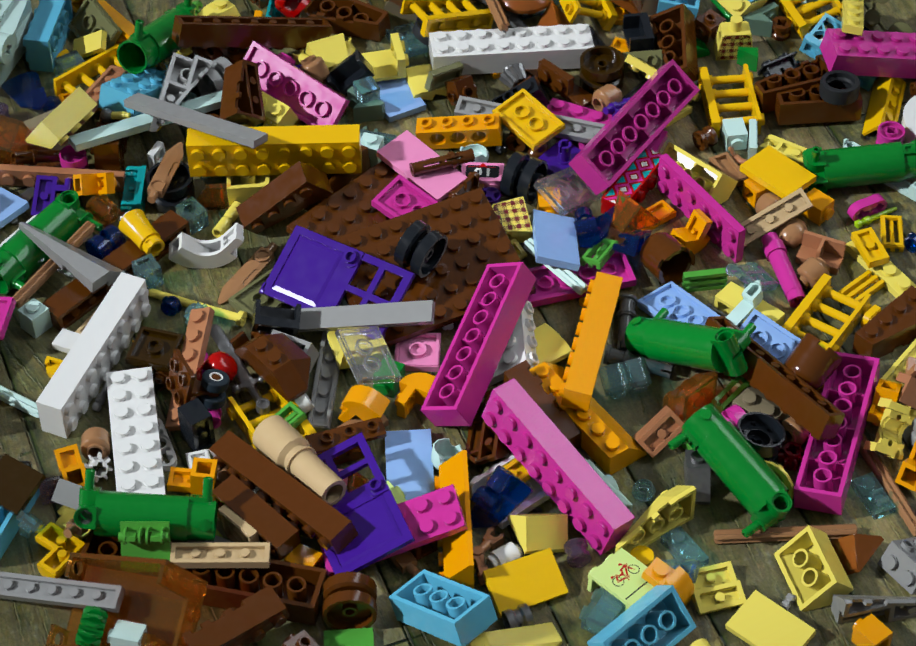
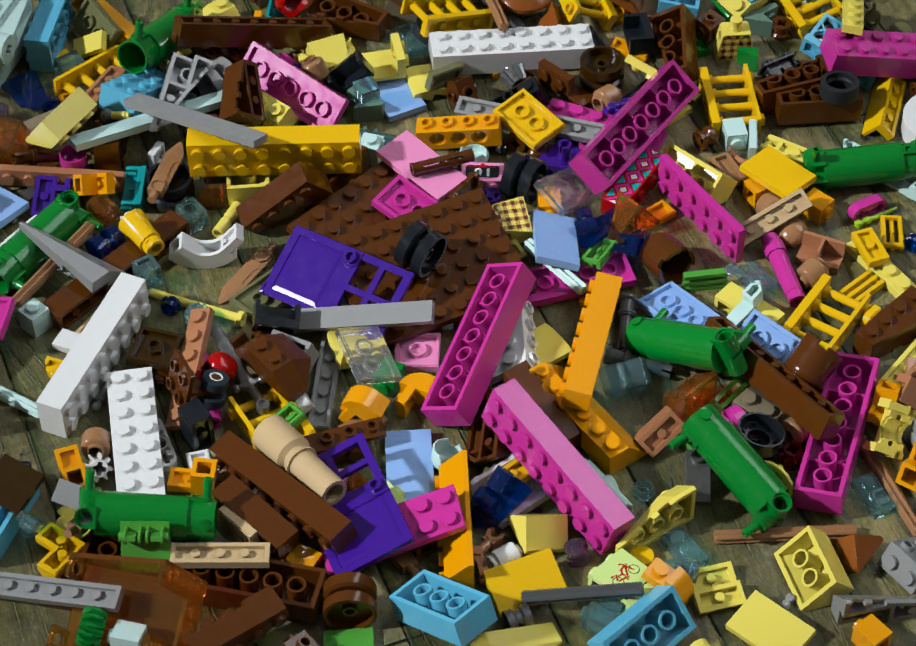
tile [39,475,62,505] -> none
olive hinge [622,50,665,73] -> none
light orange brick [671,209,713,255] -> none
dark pink wheel [875,121,905,144] -> none
none -> dark grey axle [521,581,644,605]

